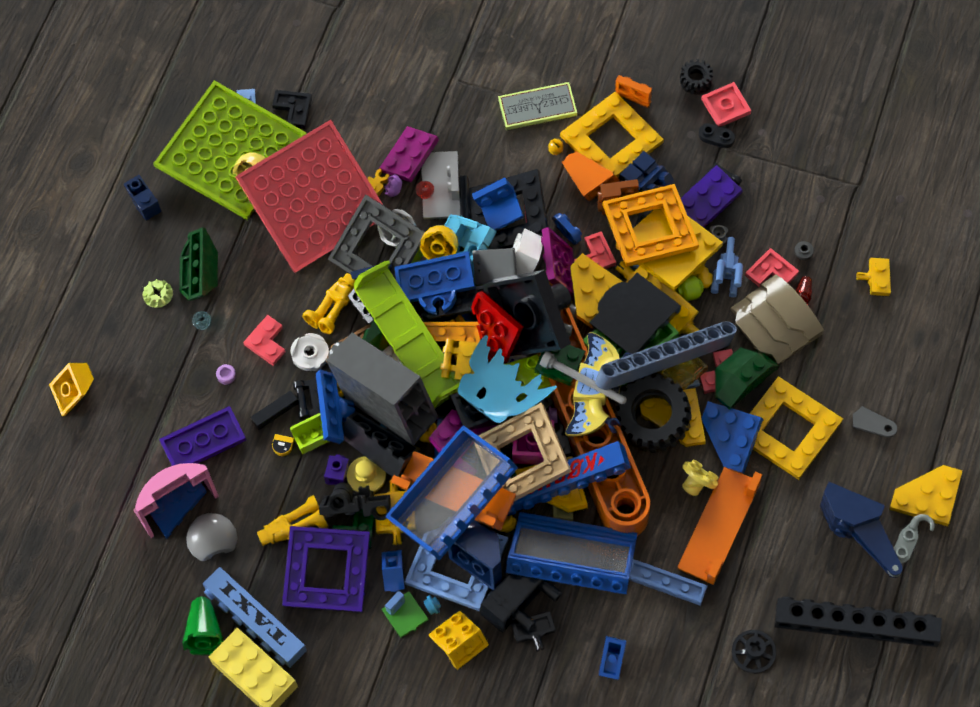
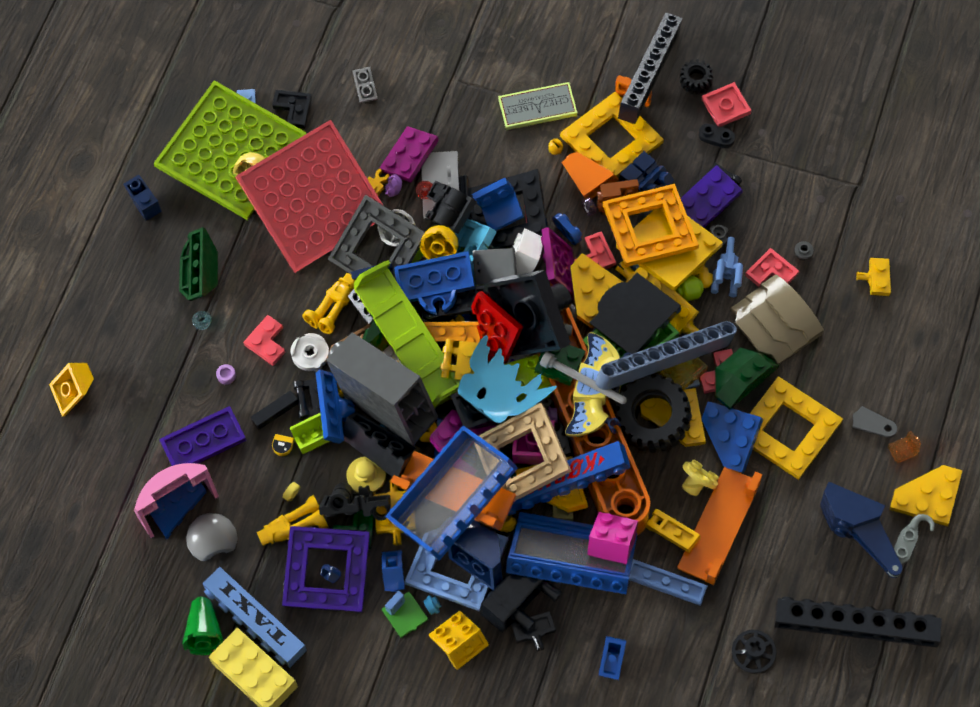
yellowish green gear [142,279,173,308] -> none
dark purple brick [324,455,350,486] -> none
clear red cone [795,276,812,304] -> none
none -> light yellow tile [282,482,300,502]
none -> dark blue piece [321,564,341,583]
none -> light grey slope [352,67,378,103]
none -> black plate [425,180,477,234]
none -> tile [581,197,597,216]
none -> dark pink brick [587,512,638,564]
none -> black brick [618,13,683,124]
none -> yellow plate [646,509,701,553]
none -> clear orange bracket [888,431,921,463]

